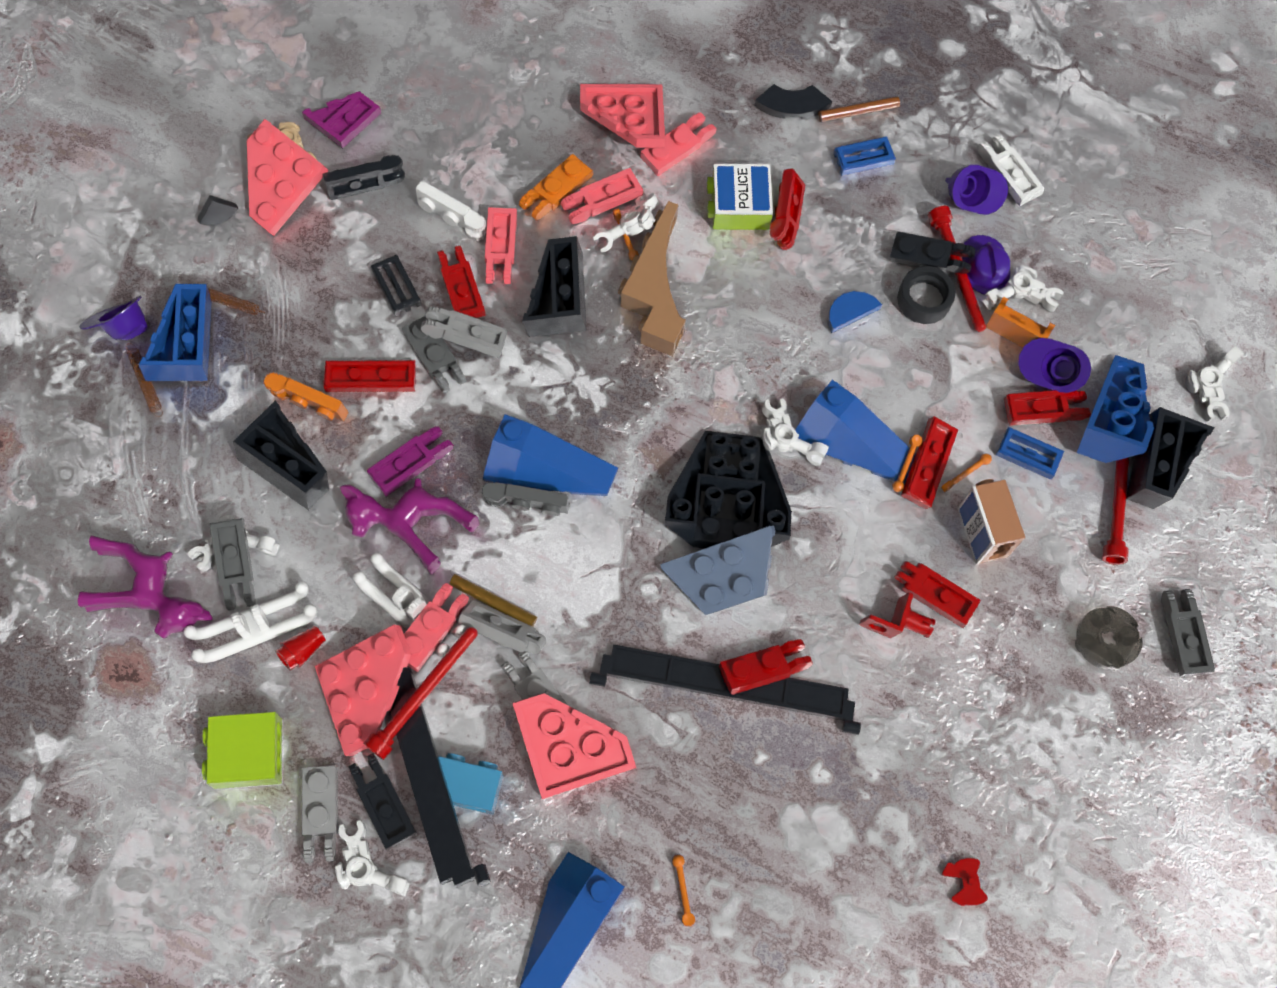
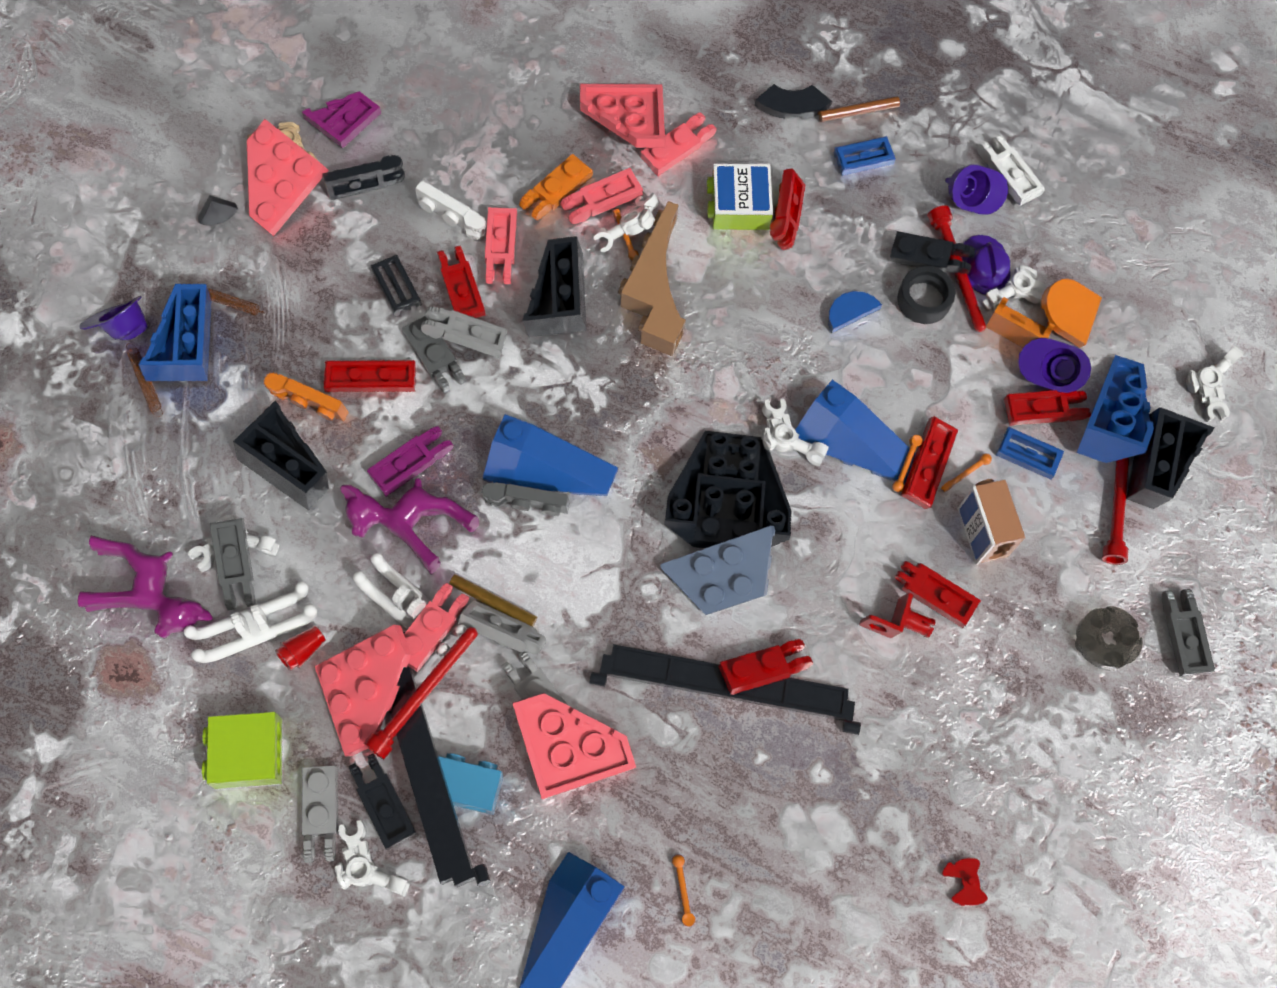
none -> orange tile [1041,279,1102,348]

